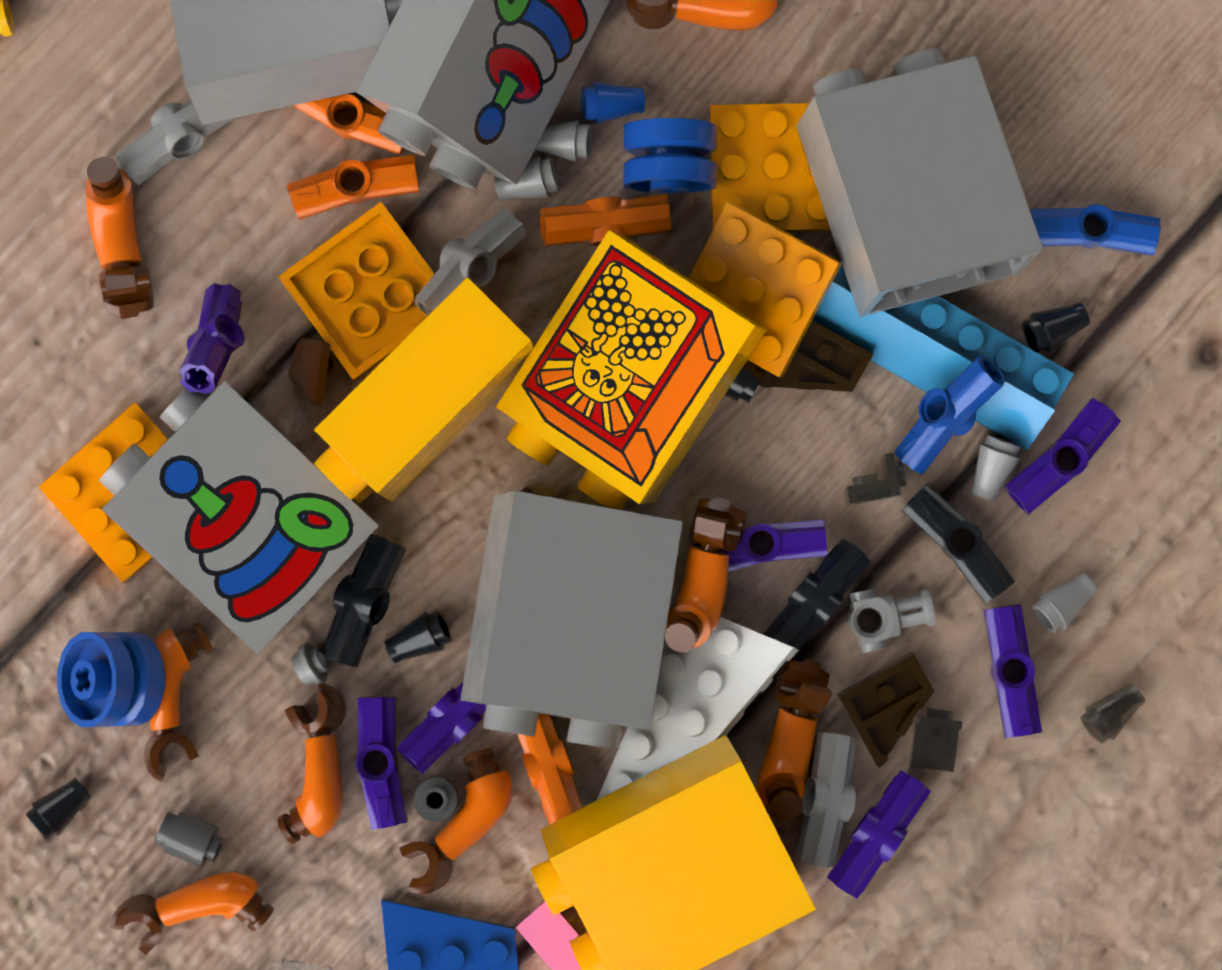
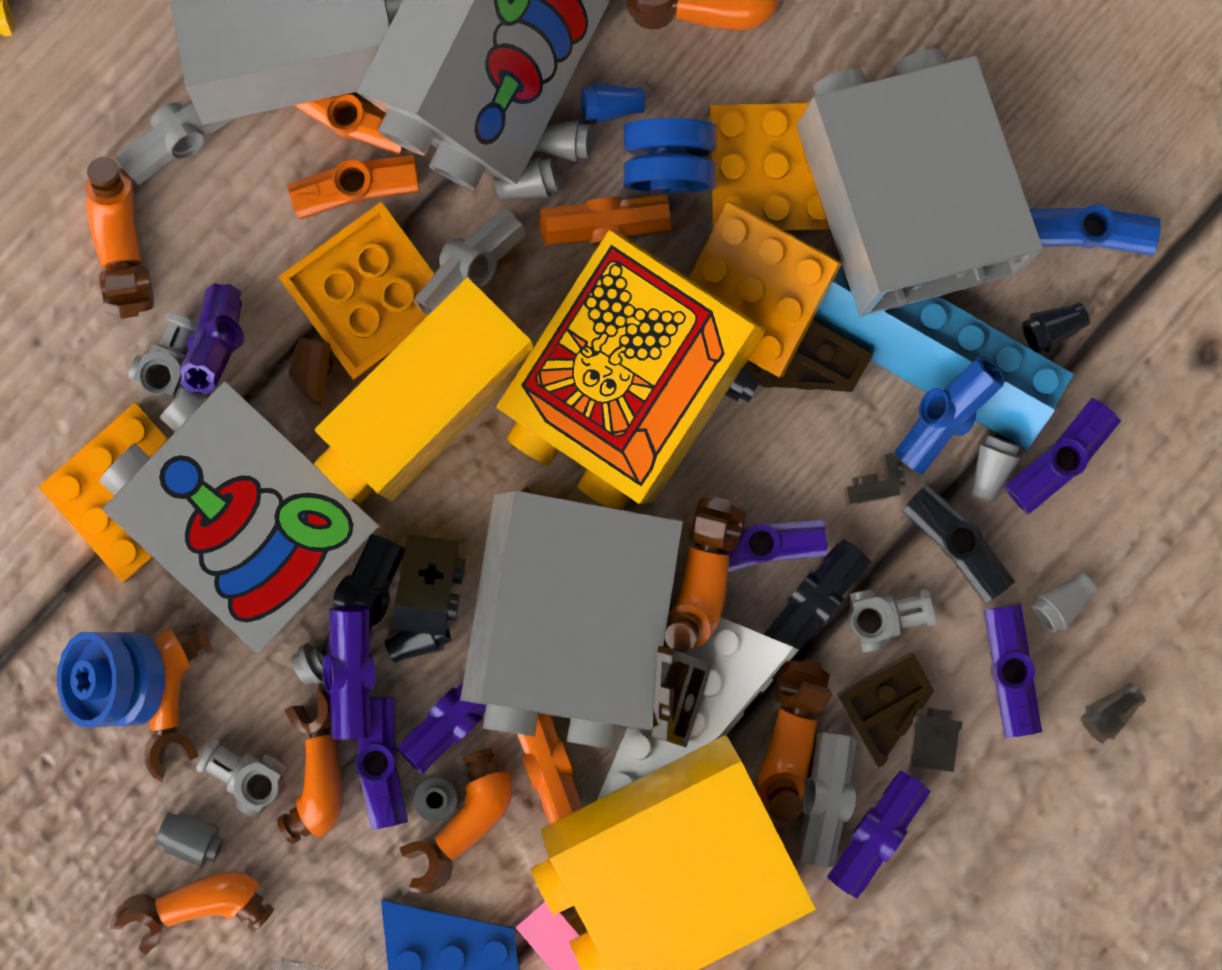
black cone [26,778,92,840] -> none
none -> light grey connector [128,311,199,399]
none -> light grey connector [196,737,288,819]
none -> dark purple piece [323,605,375,739]
none -> black brick [394,535,466,636]
none -> dark brown wing [652,646,712,748]

